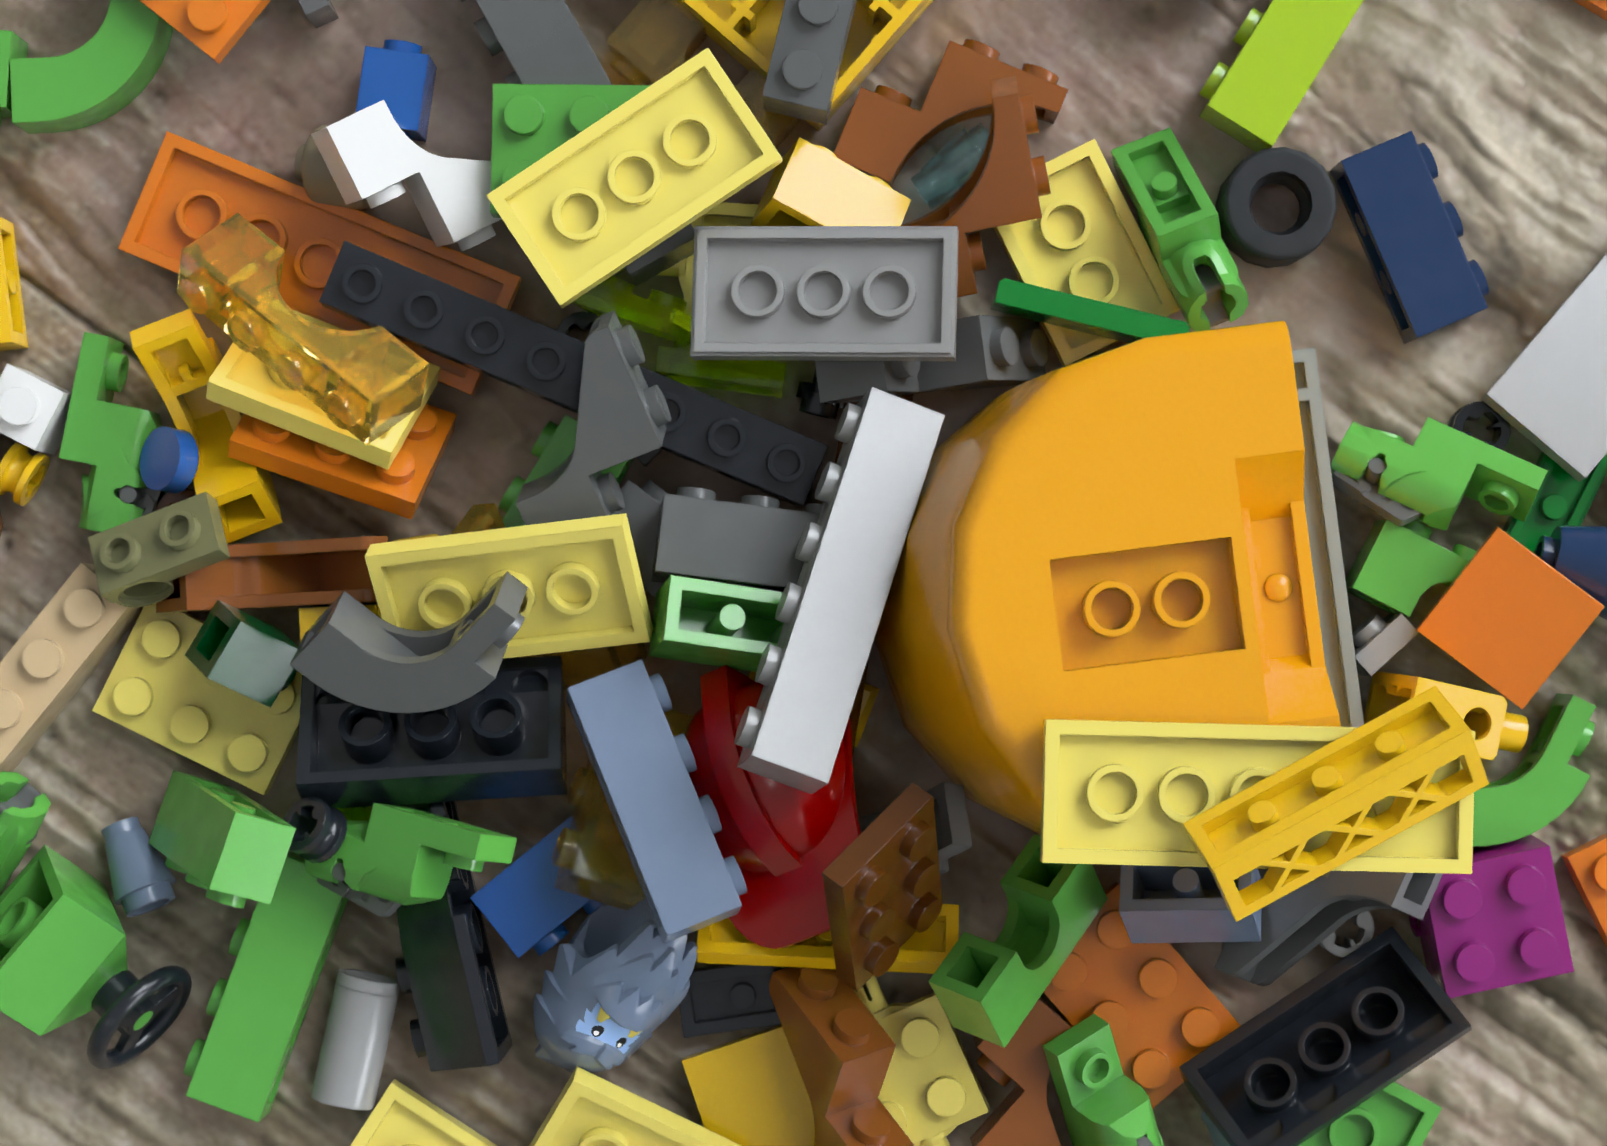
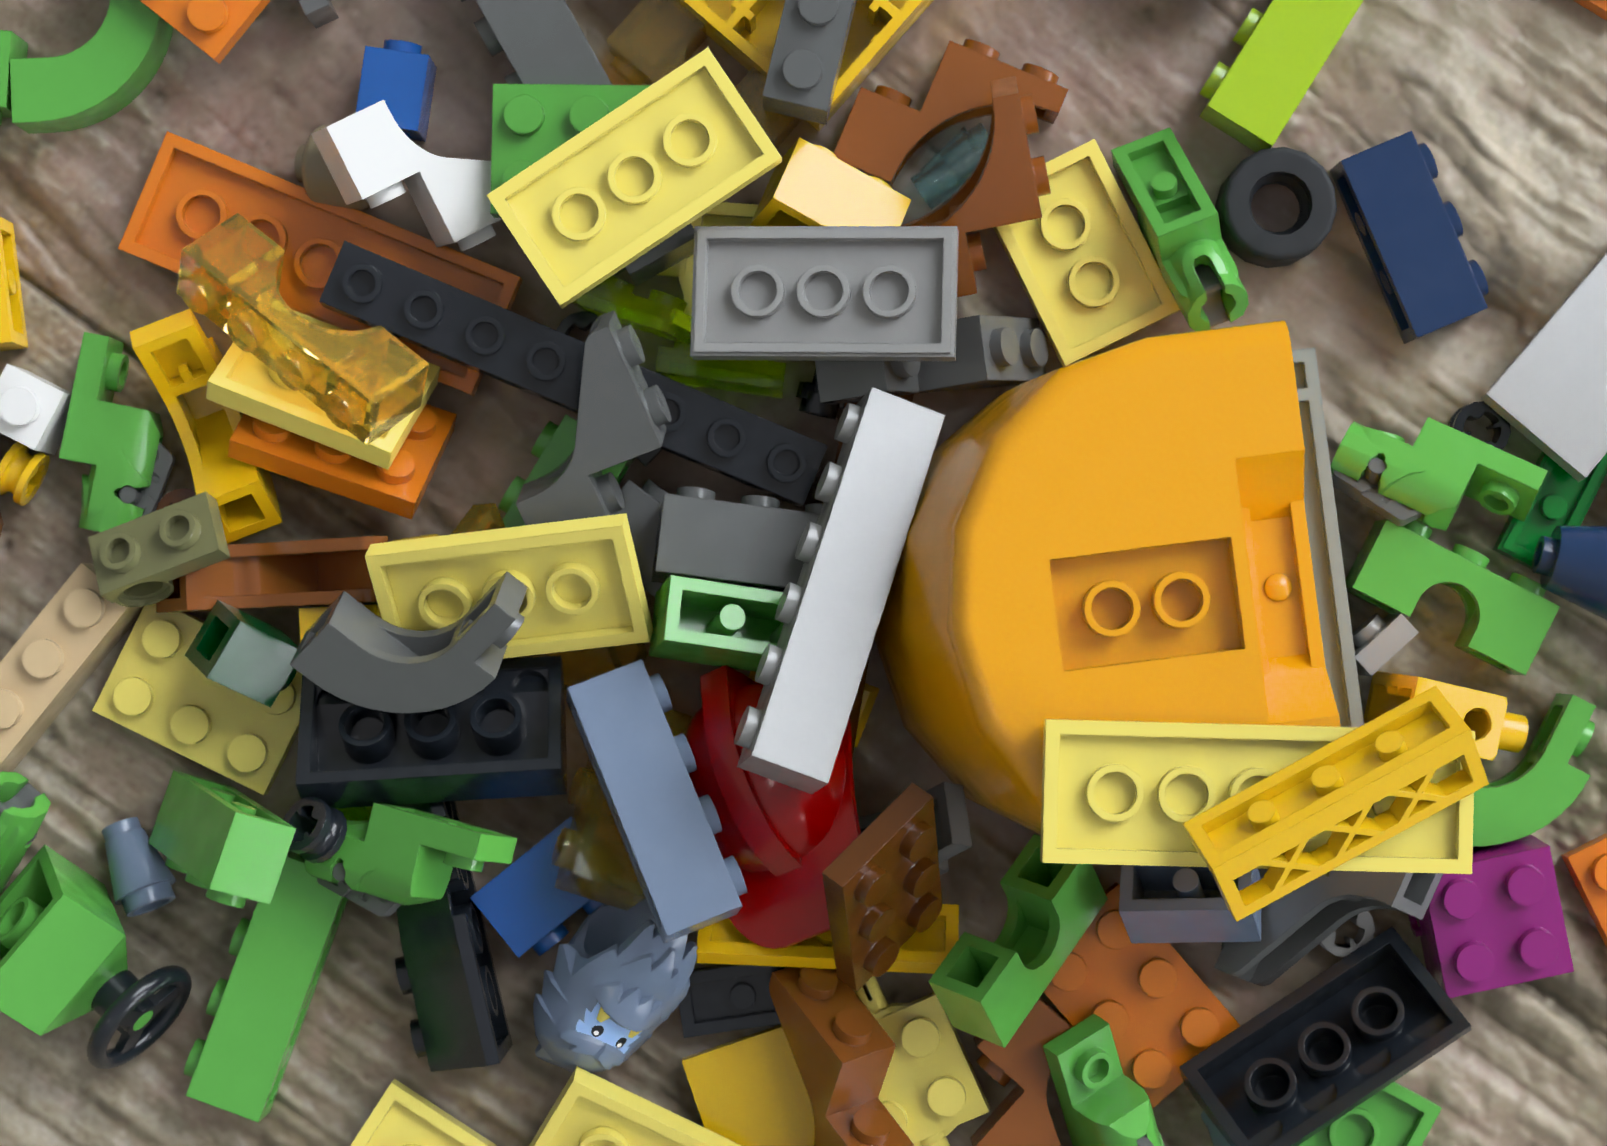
blue tile [140,426,199,494] -> none
light grey pin [311,969,400,1110] -> none
green tile [990,278,1190,343] -> none
orange tile [1416,526,1605,710] -> none

